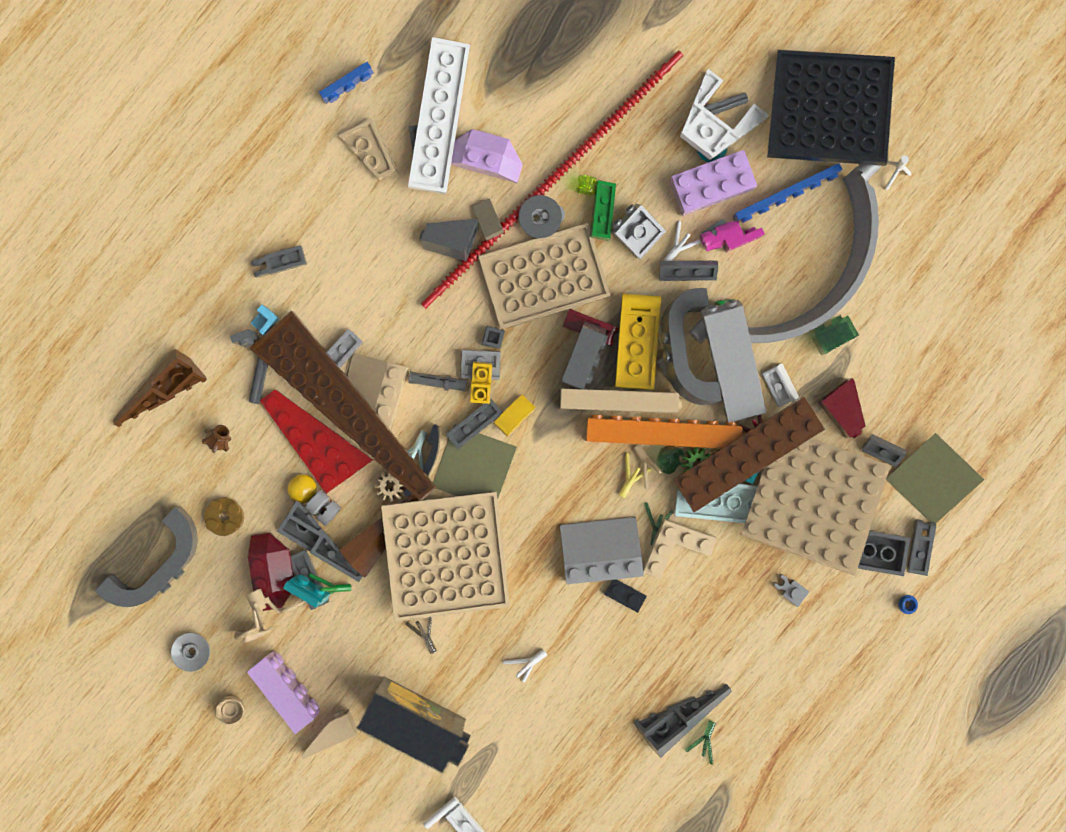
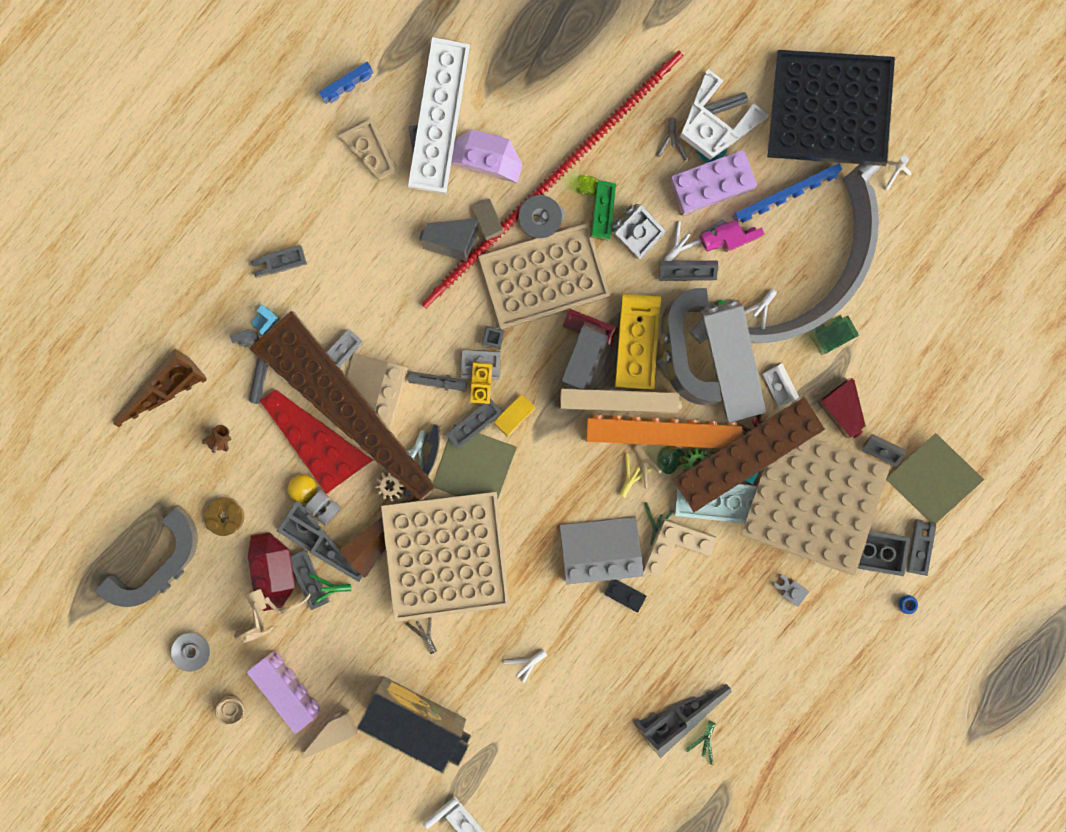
teal plate [283,574,330,608] -> none
none -> flat silver plant [657,118,688,160]
none -> white plant [744,289,777,330]

